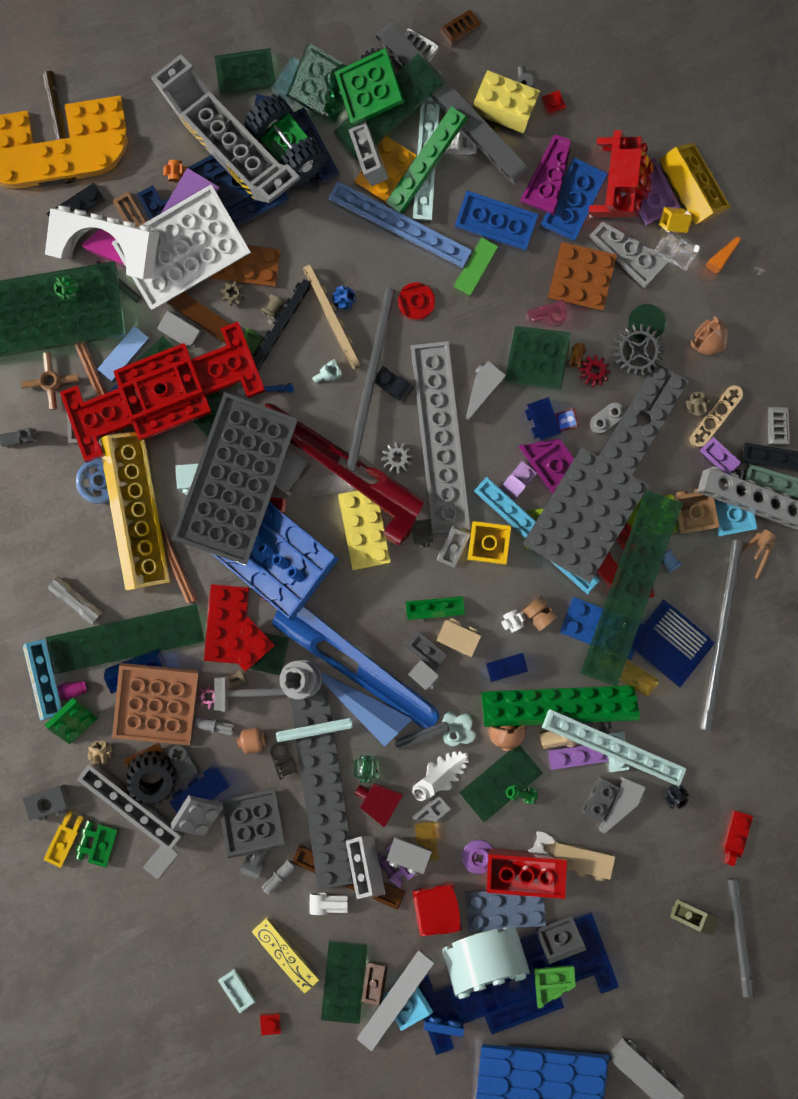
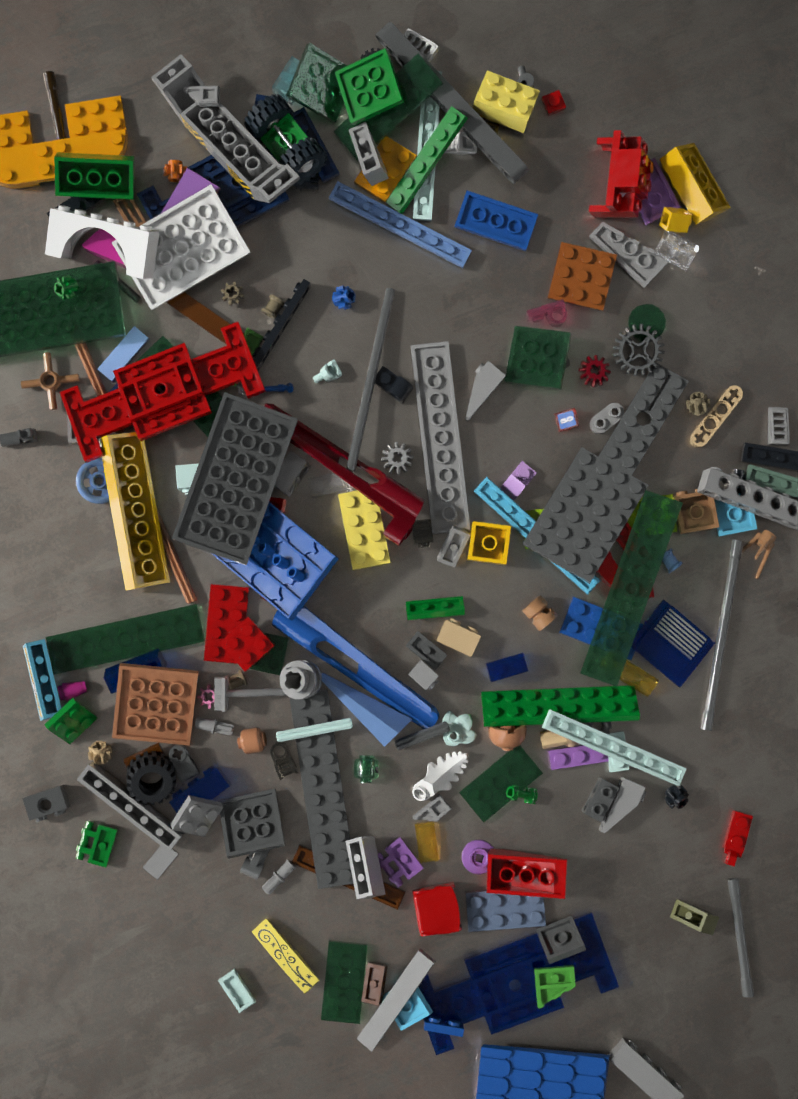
yellow hinge [43,810,84,868] -> none
light grey axle [48,576,103,625] -> none
light grey hinge [157,311,204,349] -> none
dark orange plate [207,245,281,288] -> none
clear green plate [214,48,276,95] -> none
red plate [260,1012,281,1036] -> none
tan plate [303,264,360,369] -> none
white piece [310,893,348,915] -> none
dark red torso [354,783,403,828] -> none
light grey brick [387,836,432,875] -> none
red tile [398,282,435,321] -> none
reddish brown slope [440,10,481,47] -> none
light aqua cylinder [442,927,530,999] -> none
bright green tile [454,238,498,296] -> none
white gear [501,609,526,632] -> none
magenta wing [518,439,574,495] -> none
magenta wing [520,134,572,215] -> none
clear blue brick [524,397,562,442] -> none
white piece [528,831,555,856] -> none
blue plate [540,157,608,242] -> none
tan brick [553,841,615,882] -> none
dark orange pin [569,343,586,368] -> none
nougat cylinder [691,317,729,356] -> none
medium lavender plate [700,437,741,474] -> none
orange slope [705,237,741,274] -> none
none -> green brick [54,152,135,199]
none -> light grey tile [184,86,220,107]

